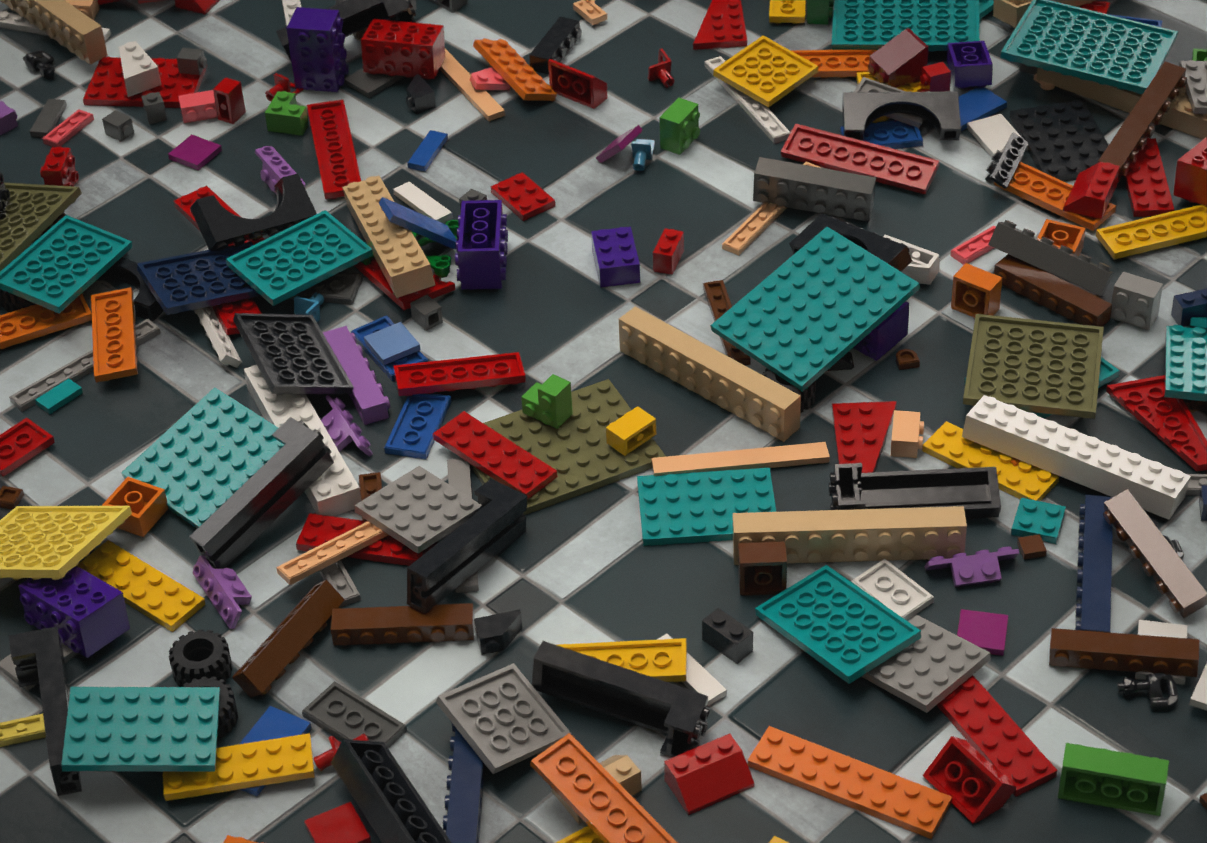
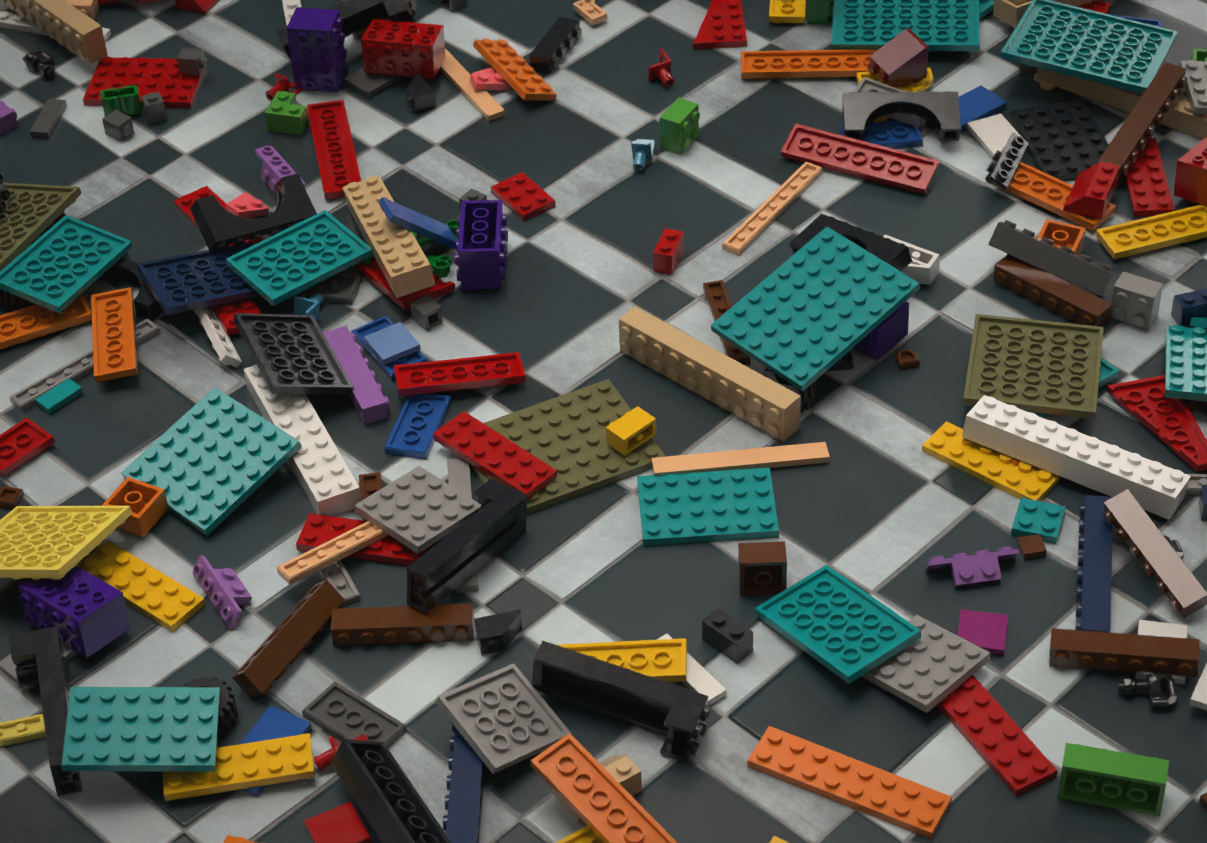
red brick [40,147,79,187] -> none
coral tile [42,109,94,147] -> none
white wedge [119,41,162,97] -> none
magenta tile [168,135,222,170] -> none
black tyre [169,629,233,687] -> none
coral brick [178,90,218,123] -> none
black brick [189,417,334,569] -> none
red brick [213,77,246,124] -> none
medium lavender bracket [321,394,373,457] -> none
white tile [393,182,453,223] -> none
blue tile [408,130,448,172] -> none
bright green brick [521,374,573,429] -> none
red slope [548,59,607,109] -> none
dark purple brick [591,227,640,288] -> none
magenta tile [596,125,642,163] -> none
red slope [664,733,754,815] -> none
white tile [705,56,790,144] -> none
yellow plate [713,35,818,108] -> none
tan brick [733,506,967,565] -> none
dark grey brick [753,157,876,222] -> none
black brick [828,463,1001,519] -> none
red wing [832,401,897,473] -> none
white tile [851,559,934,620] -> none
light nougat brick [891,410,924,458] -> none
red brick [919,62,951,92] -> none
red slope [922,736,1017,824] -> none
dark purple brick [947,41,993,88] -> none
coral tile [950,226,996,265] -> none
orange brick [951,263,1002,318] -> none
none -> green brick [100,85,142,117]
none -> coral wing [226,192,269,218]

